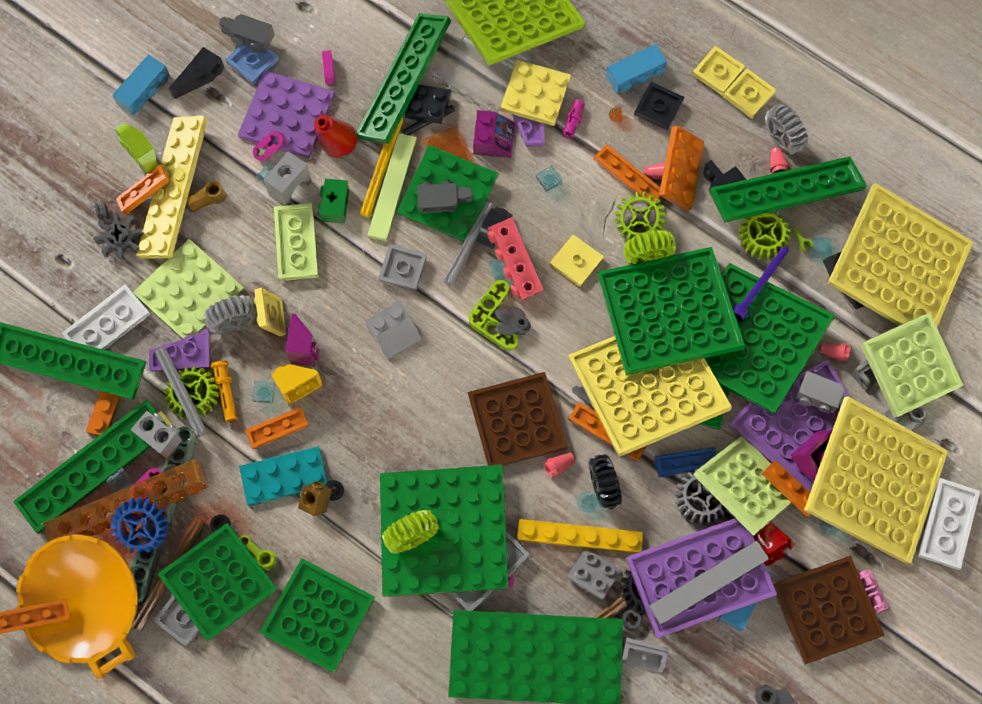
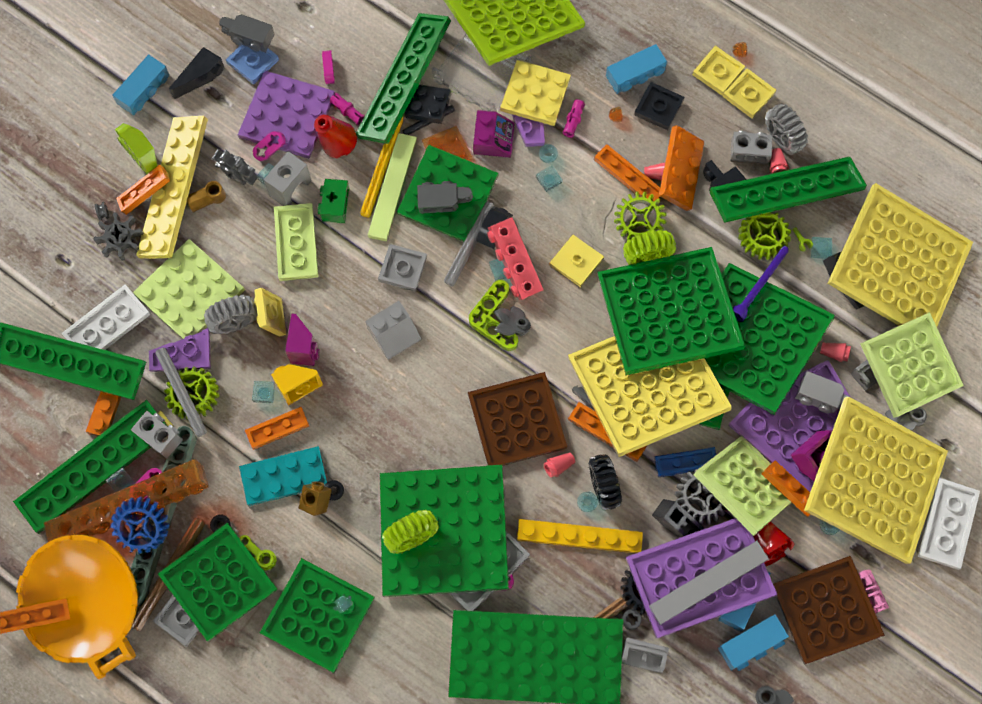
light orange pin [211,361,238,422] -> none
light grey hinge [567,548,621,601] -> none
none -> dark grey gear [212,149,258,186]
none -> dark pink pin [330,93,365,125]
none -> clear light blue plate [333,595,353,614]
none -> clear light blue plate [539,144,558,163]
none -> black slope [652,499,705,538]
none -> dark azure brick [718,615,789,671]
none -> light grey brick [730,131,772,164]
none -> clear orange hinge [732,42,747,57]

